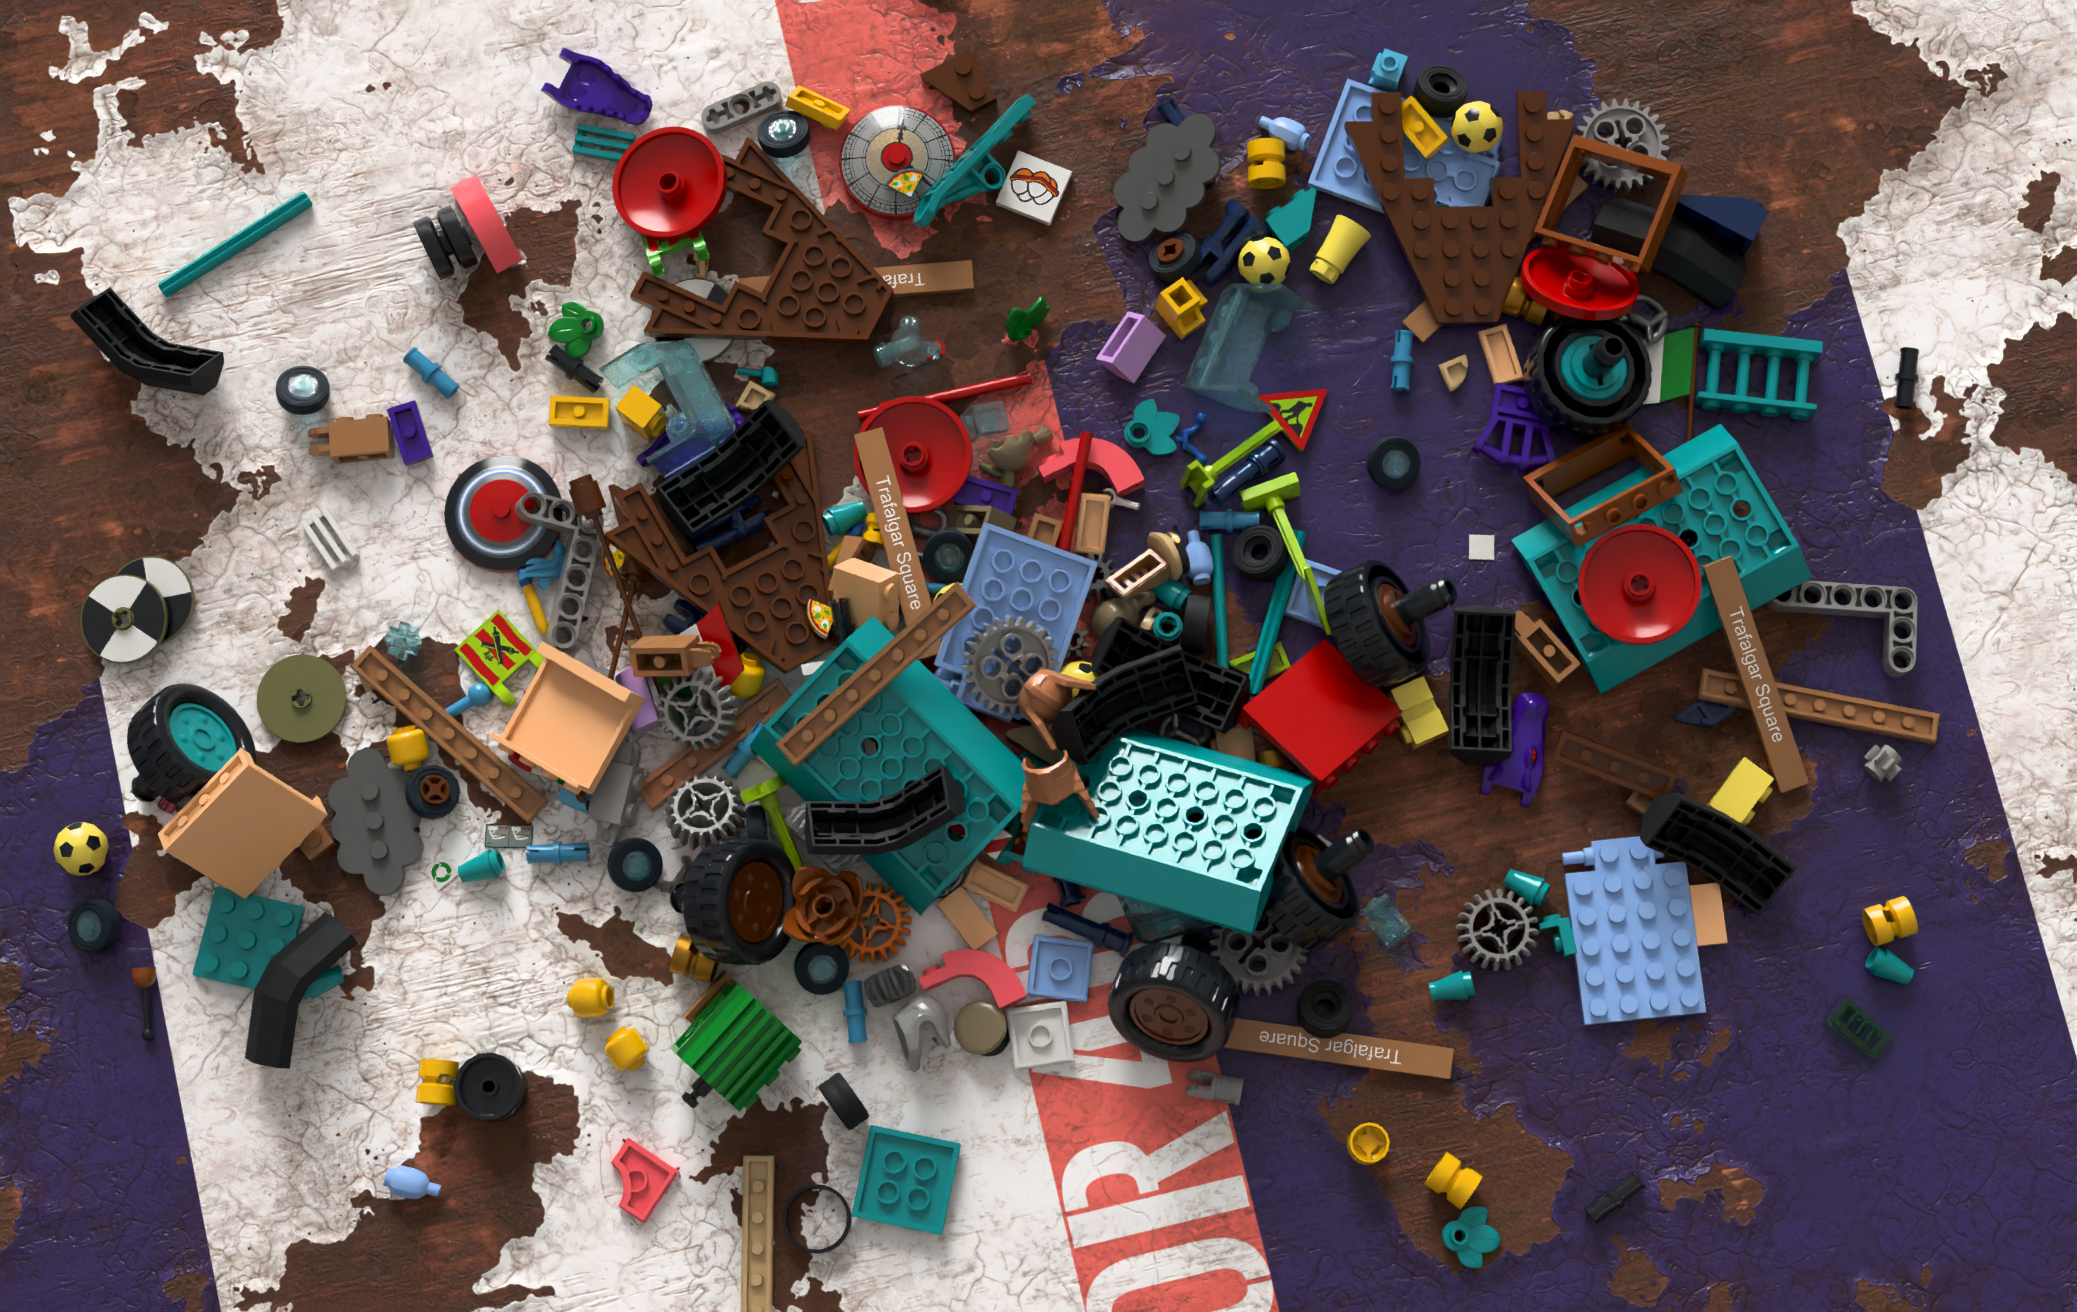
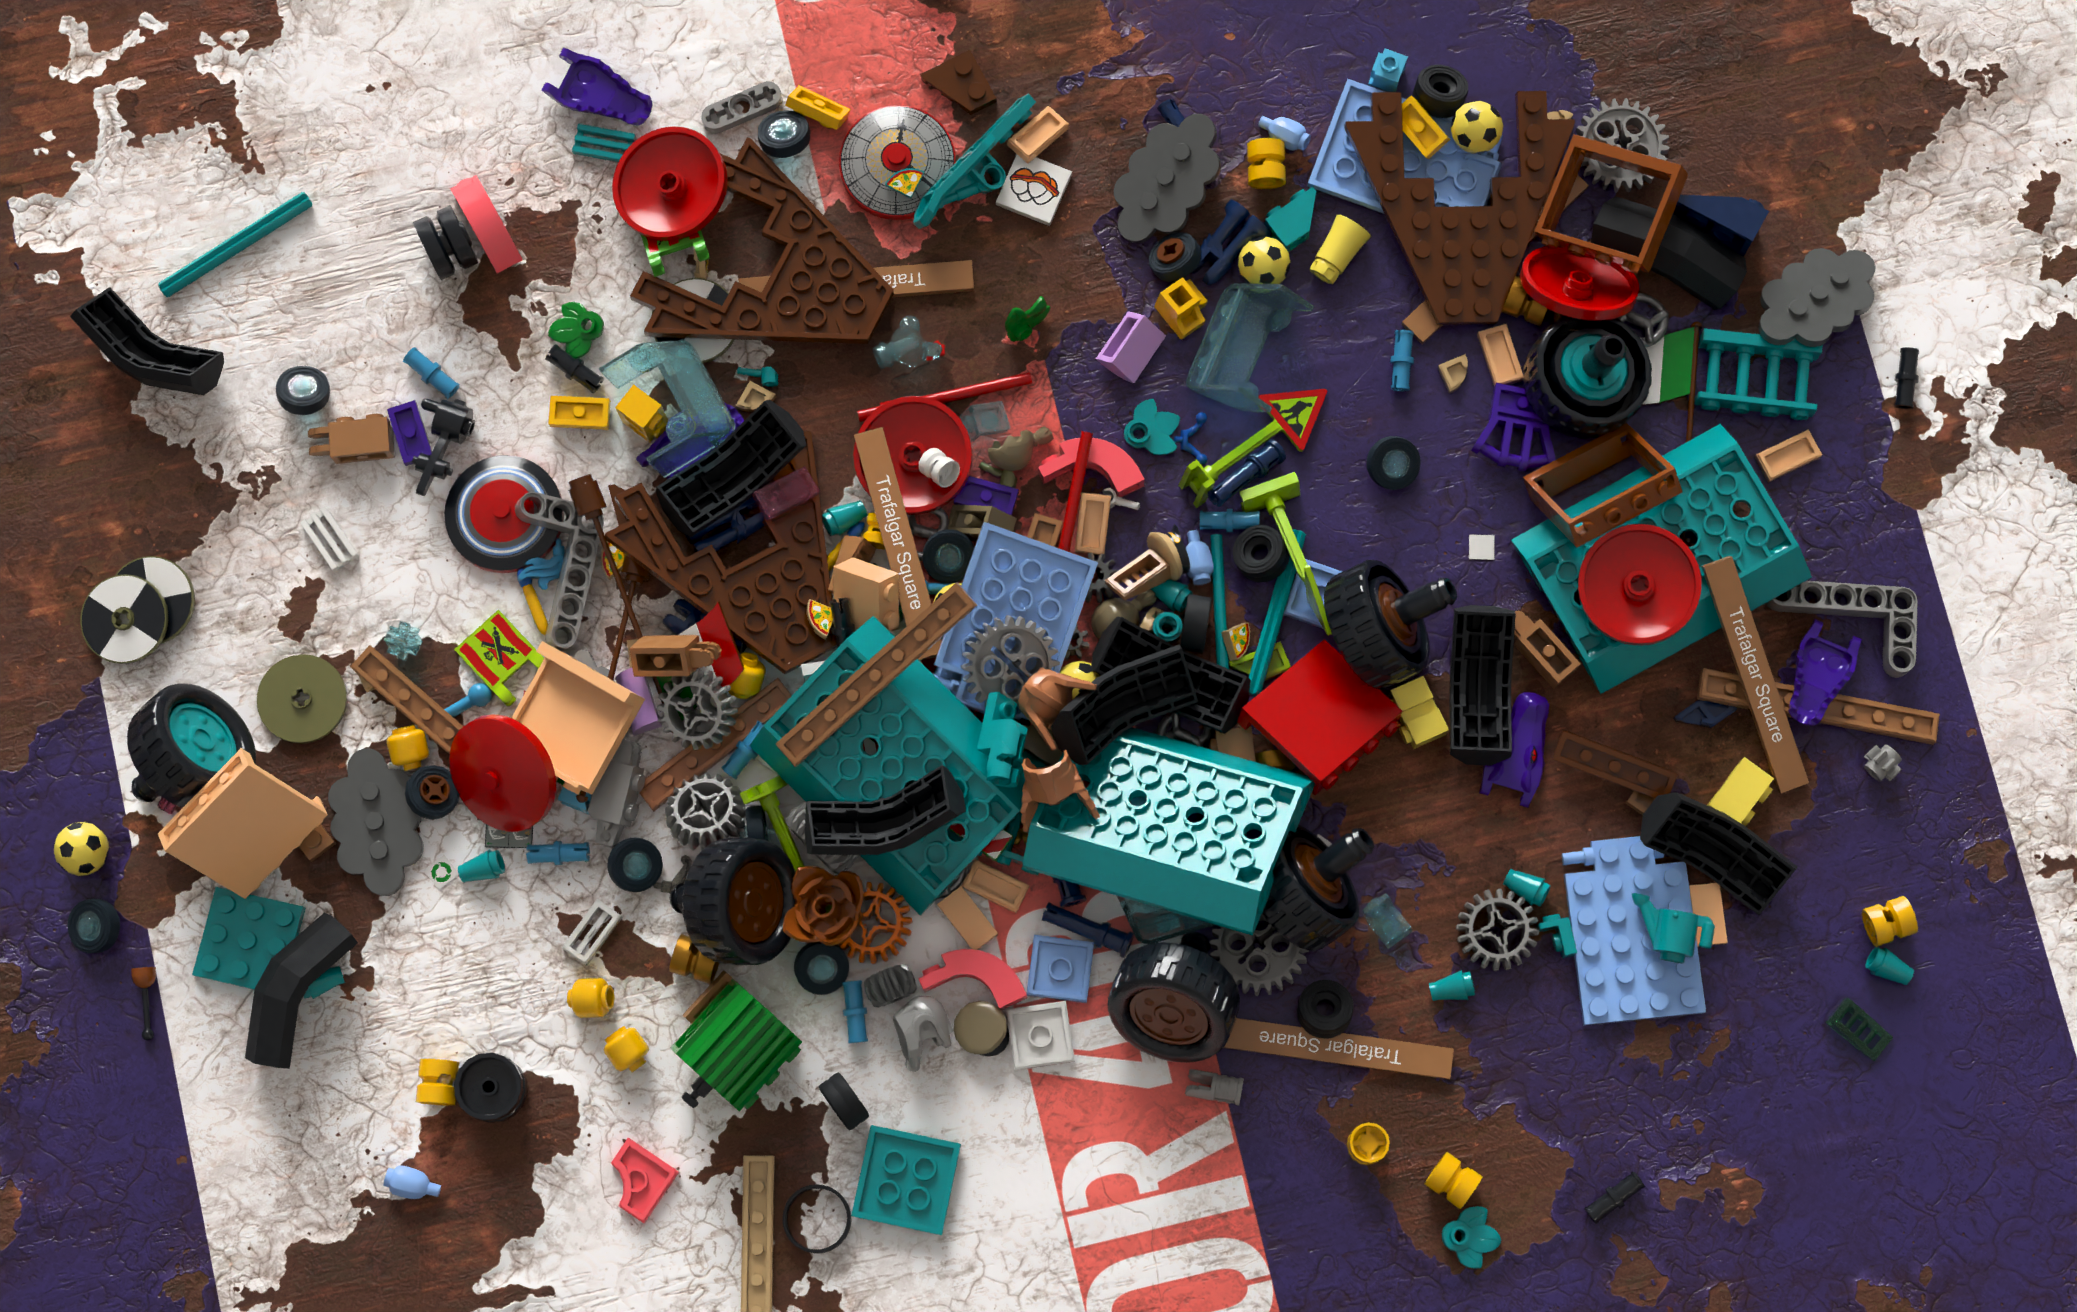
none -> black piece [412,399,475,496]
none -> red dish [449,714,556,832]
none -> white tile [561,899,623,966]
none -> clear pink plate [753,466,820,521]
none -> white wheel [919,448,960,487]
none -> teal plate [977,692,1028,788]
none -> light nougat tile [1007,106,1069,163]
none -> tile [1221,622,1250,661]
none -> teal piece [1632,893,1715,963]
none -> light nougat tile [1754,429,1822,483]
none -> dark grey plate [1758,248,1876,347]
none -> dark purple animal [1788,618,1862,726]

